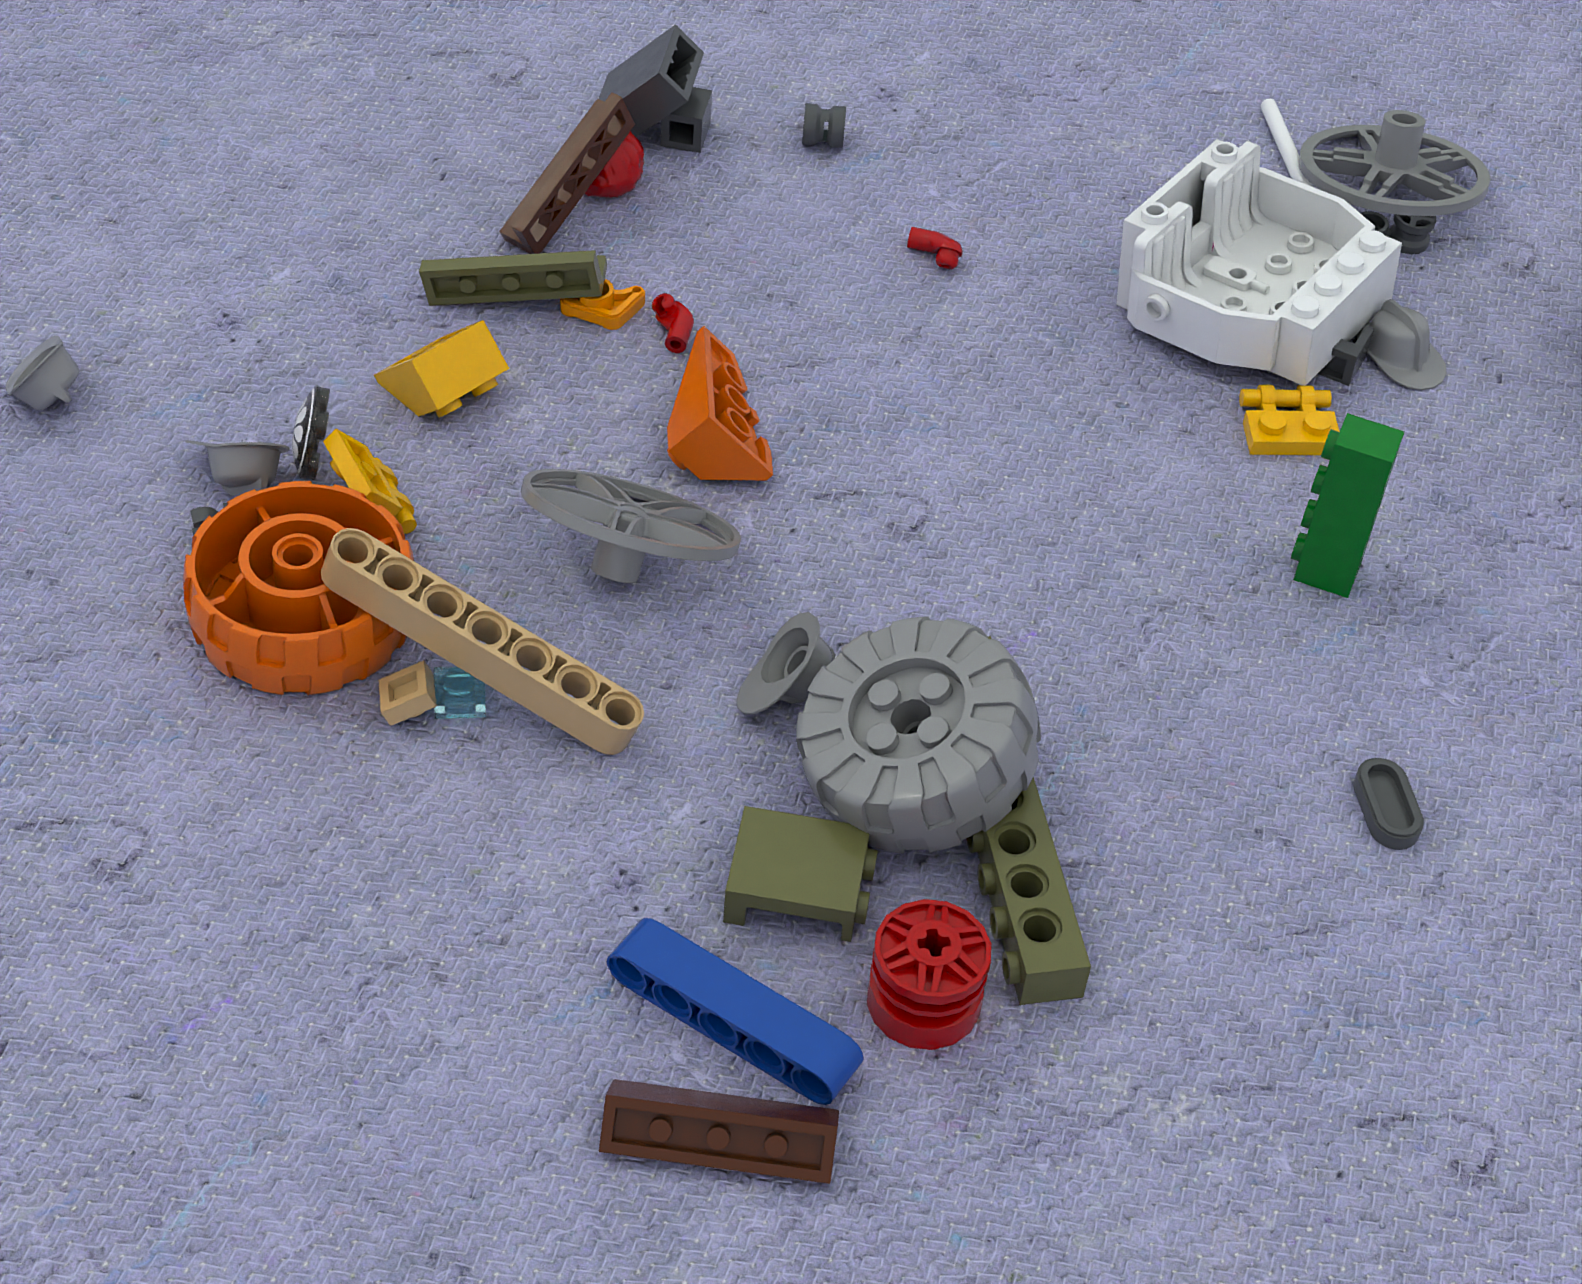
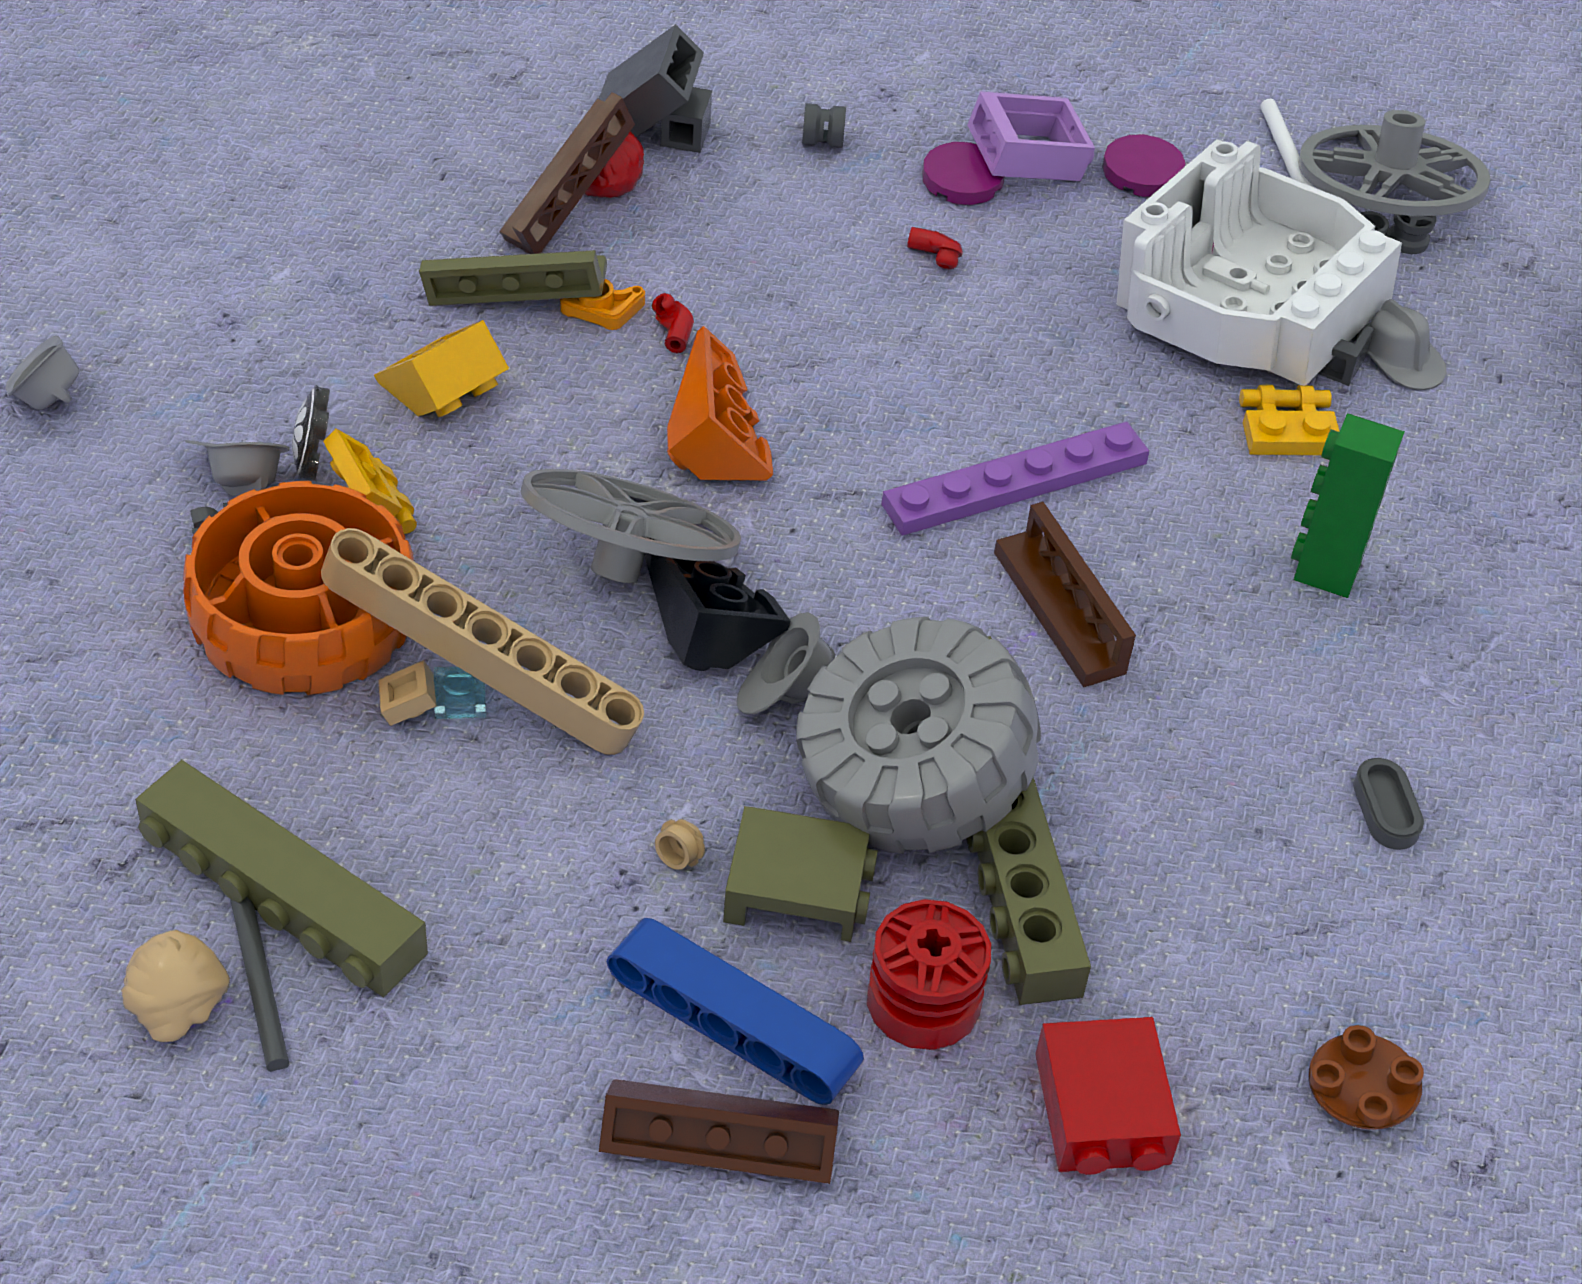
none -> tan hair [121,930,230,1042]
none -> olive brick [135,759,428,998]
none -> dark grey bar [230,897,289,1072]
none -> black wedge [645,538,791,671]
none -> tan plate [655,819,705,870]
none -> medium lavender plate [881,421,1149,536]
none -> magenta tile [922,142,1005,205]
none -> lavender window [967,91,1095,181]
none -> reddish brown fence [994,501,1136,688]
none -> red brick [1035,1017,1181,1175]
none -> magenta tile [1102,134,1186,197]
none -> dark orange dish [1308,1025,1424,1129]

